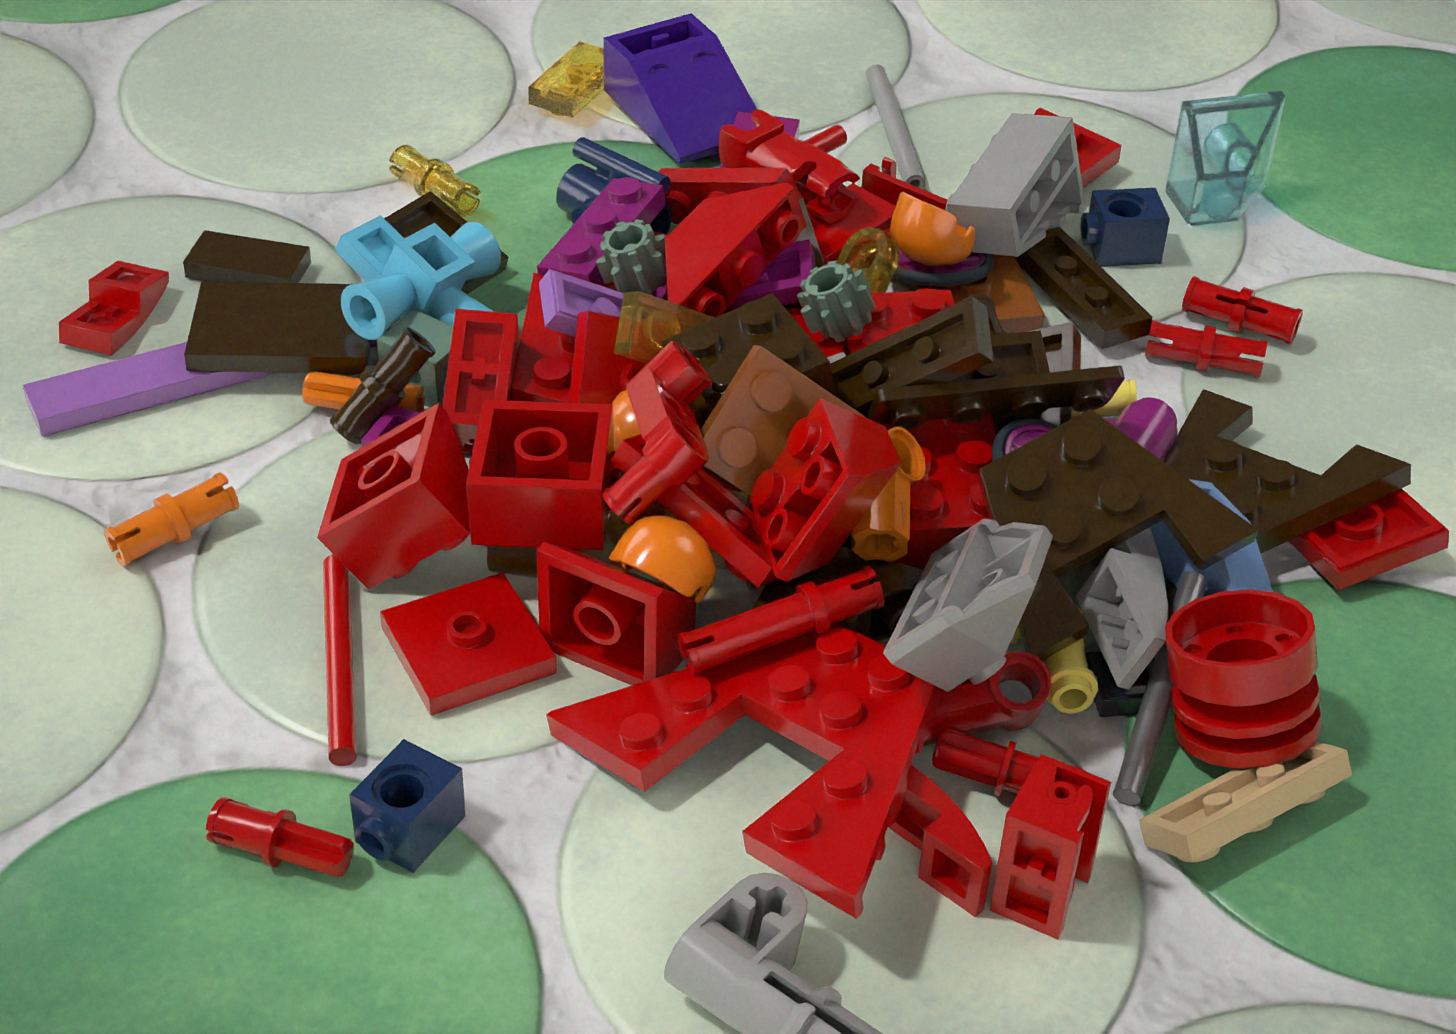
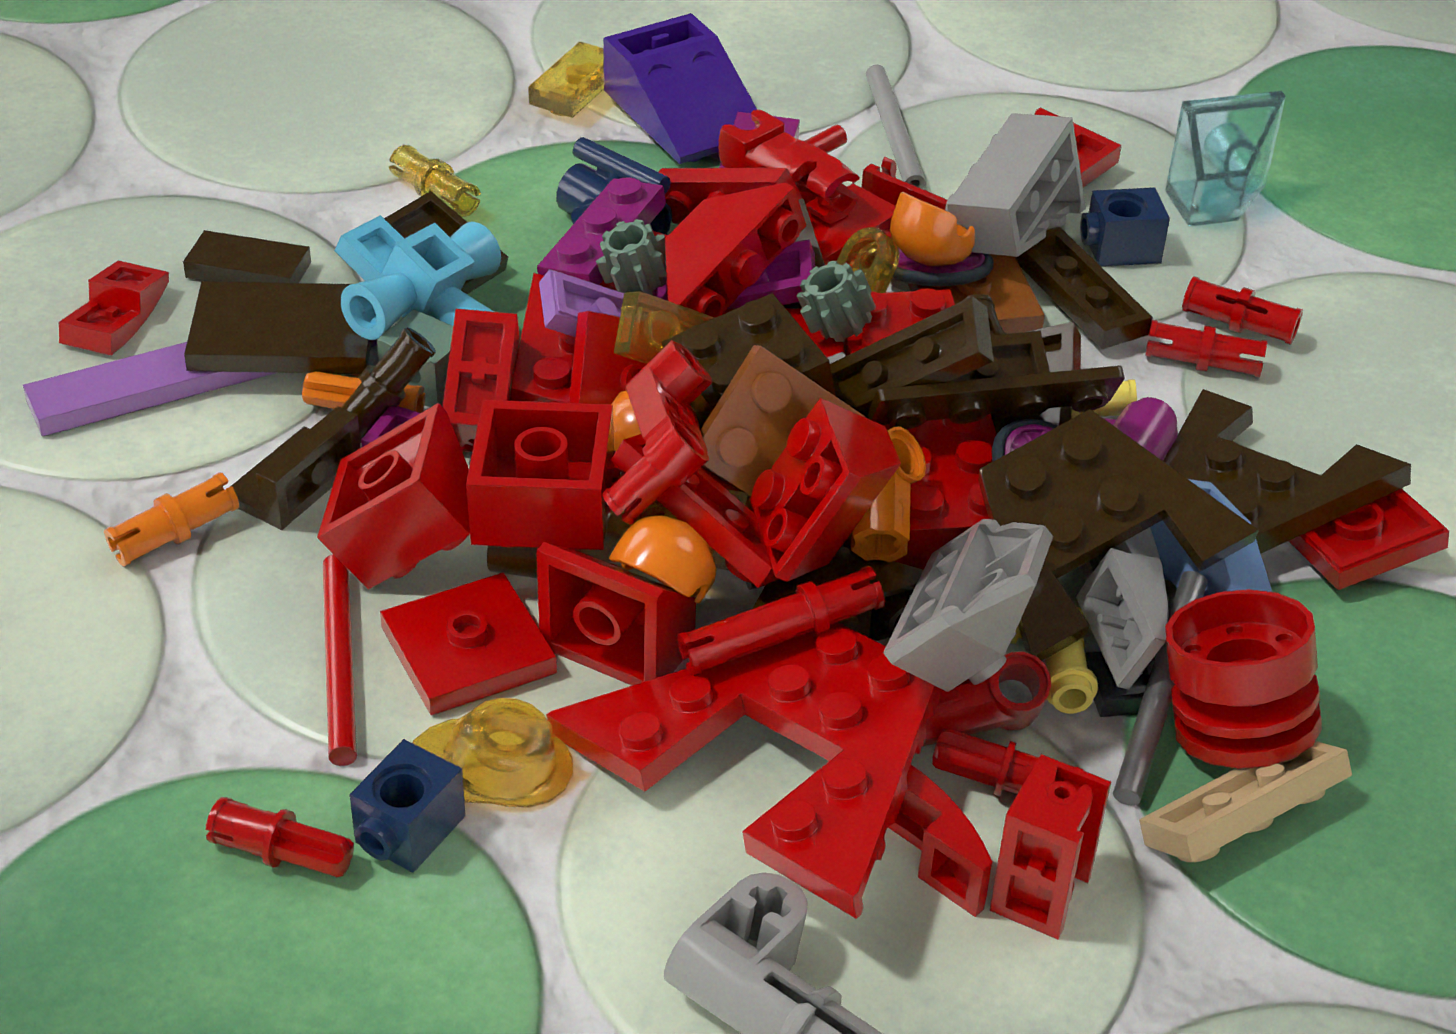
none -> dark brown panel [231,406,361,530]
none -> clear yellow piece [412,698,573,808]

